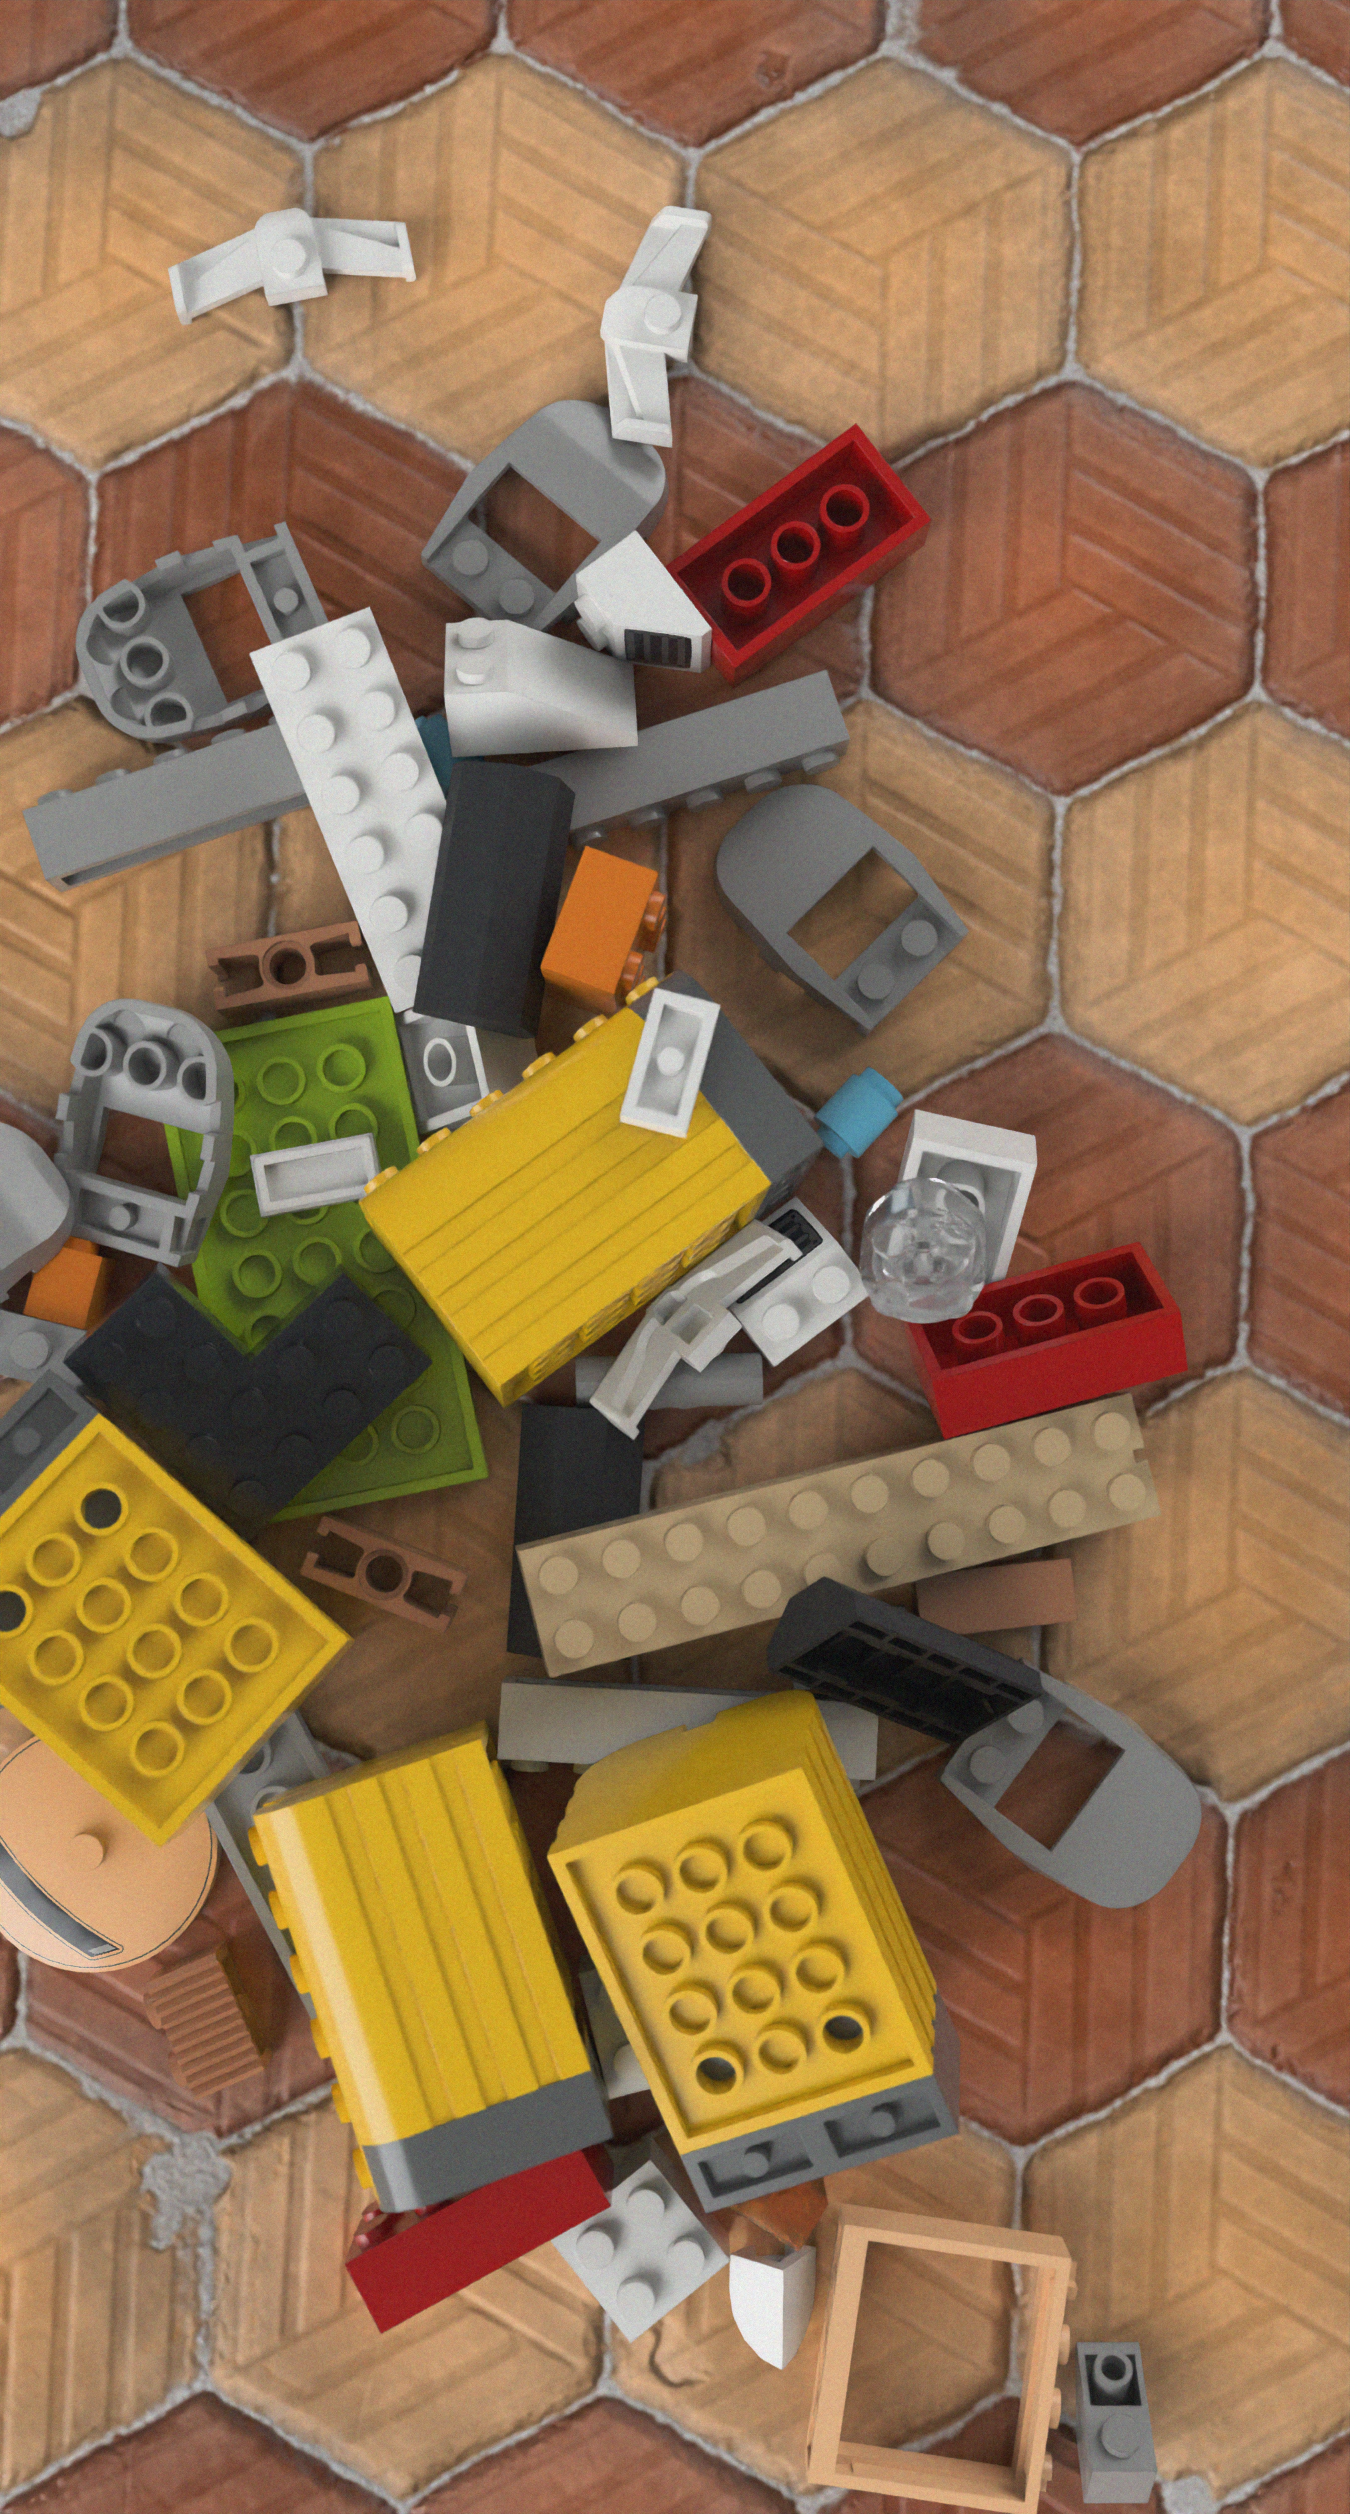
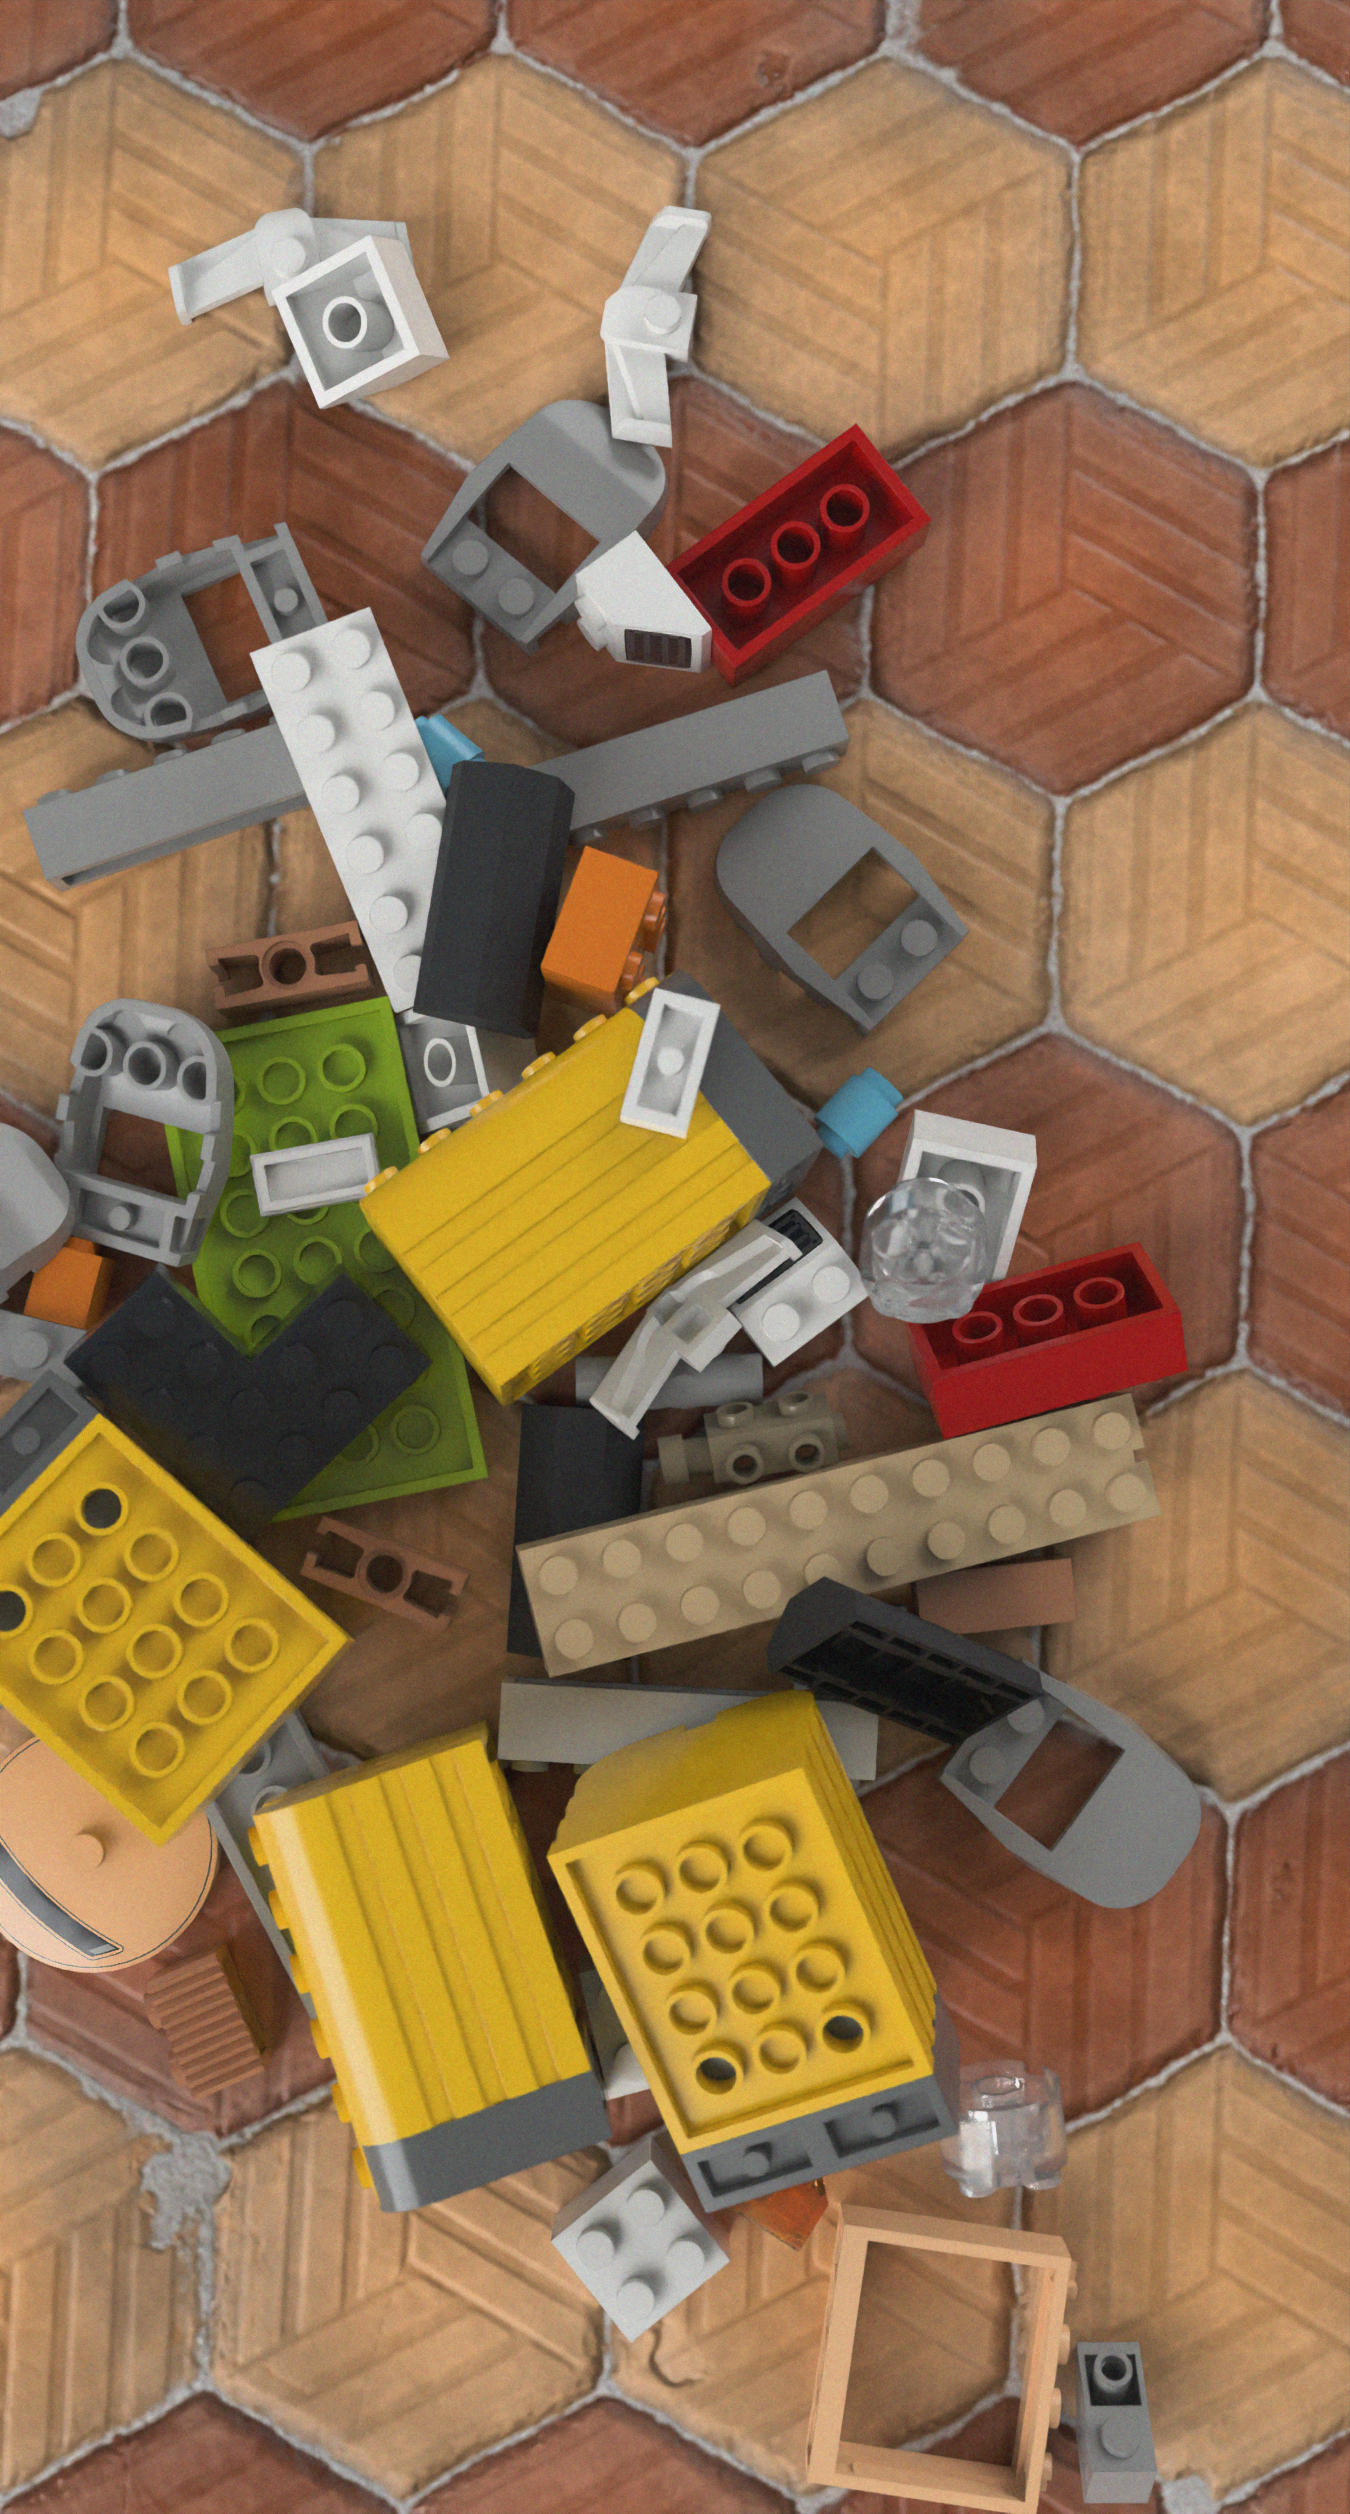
red brick [344,2141,615,2334] -> none
white slope [444,618,638,758] -> none
white brick [729,2243,816,2370] -> none
none -> white slope [271,234,450,409]
none -> dark tan brick [657,1390,849,1487]
none -> clear brick [939,2060,1068,2198]

